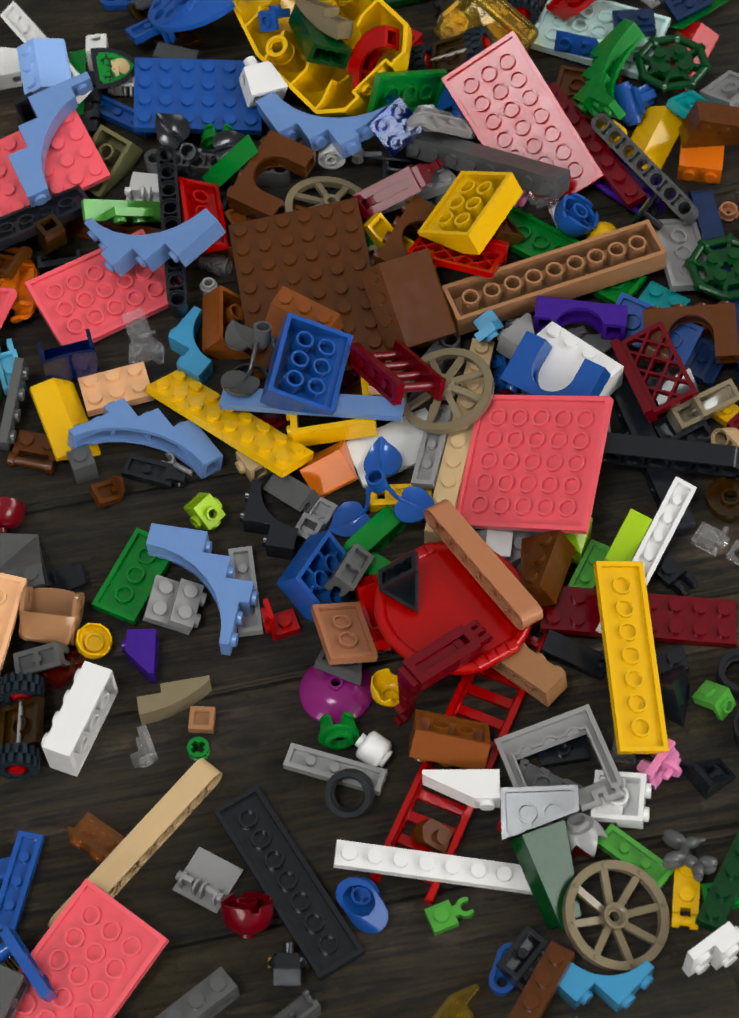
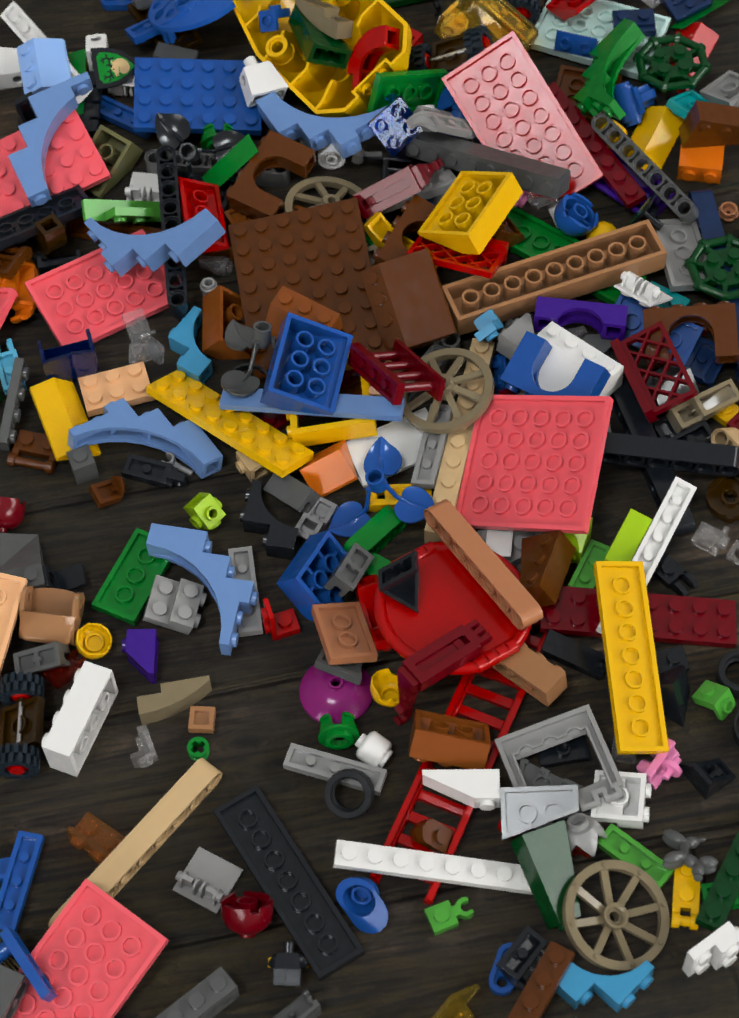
none -> white hinge [614,271,673,307]

